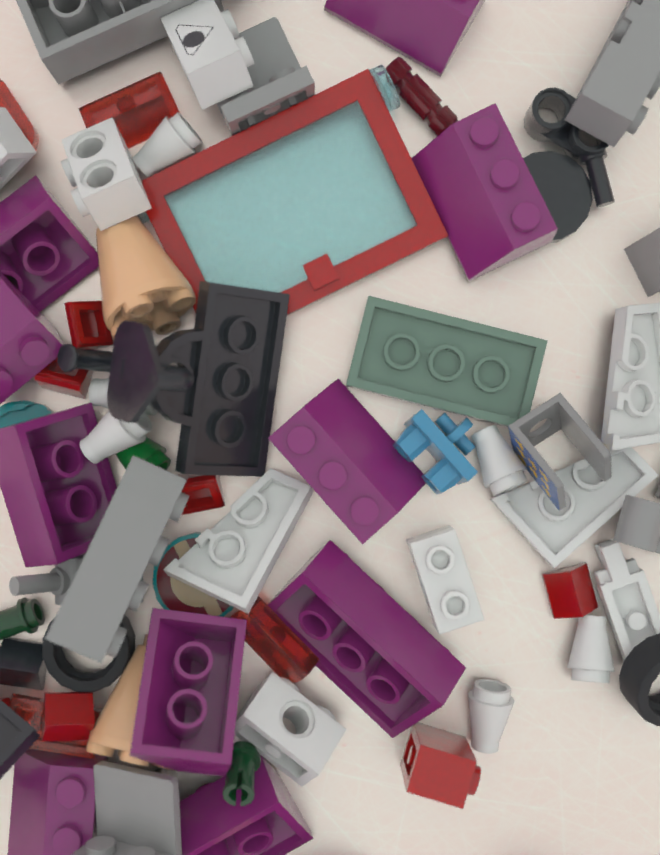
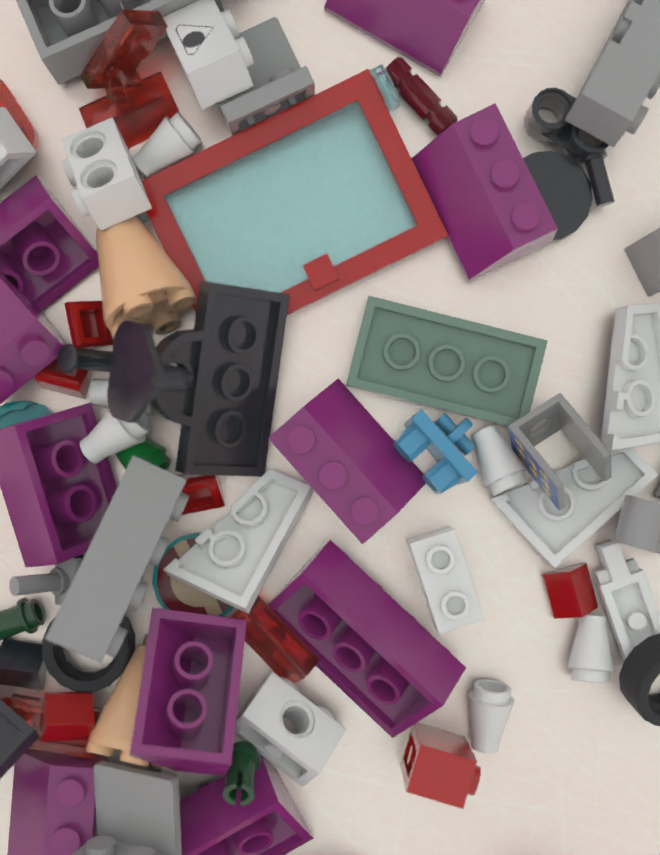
none -> clear red plate [80,9,168,103]

